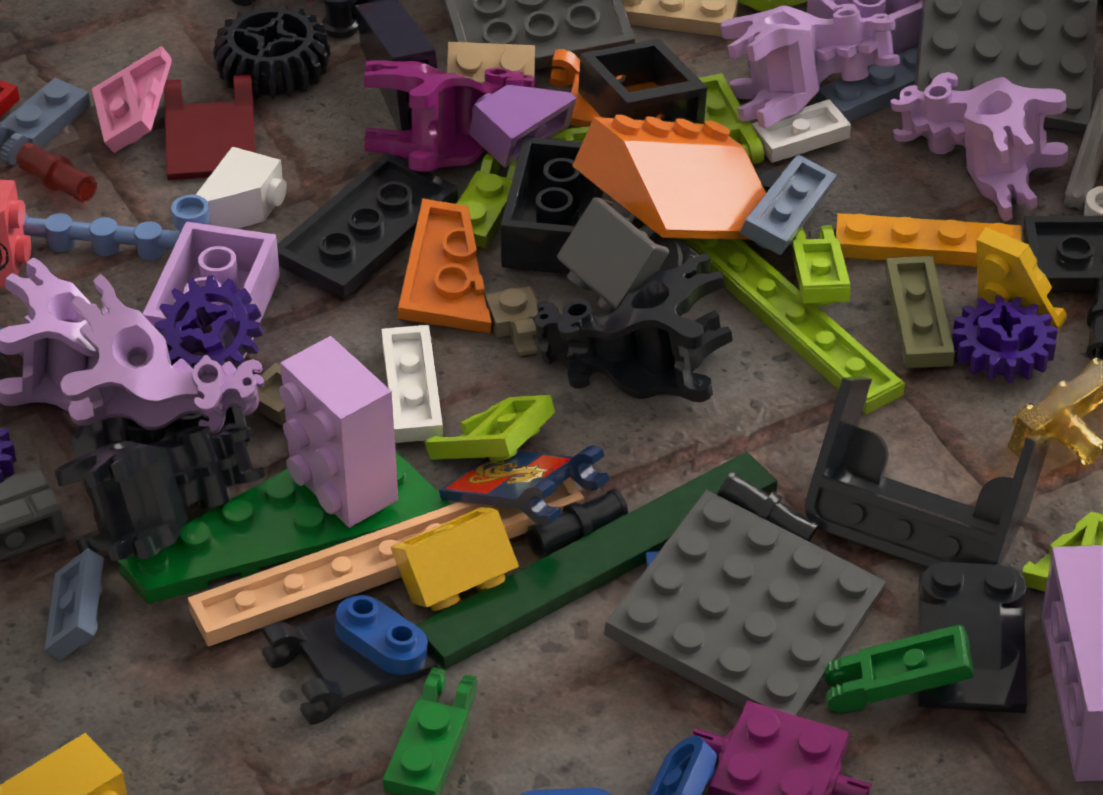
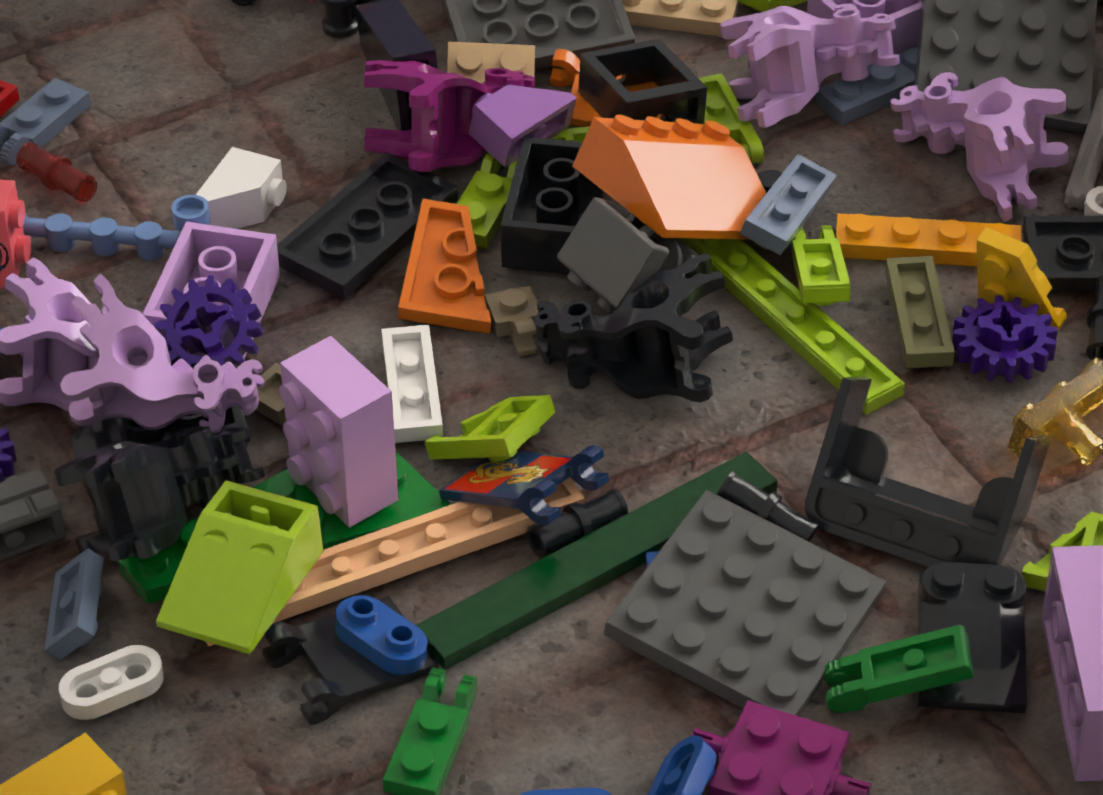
bright pink wing [92,46,172,153] -> none
dark red flag [164,75,256,180] -> none
black gear [213,4,330,100] -> none
yellow brick [390,507,519,611] -> none
white plate [752,99,851,163] -> none
none -> white plate [59,645,164,720]
none -> lime slope [156,480,323,654]

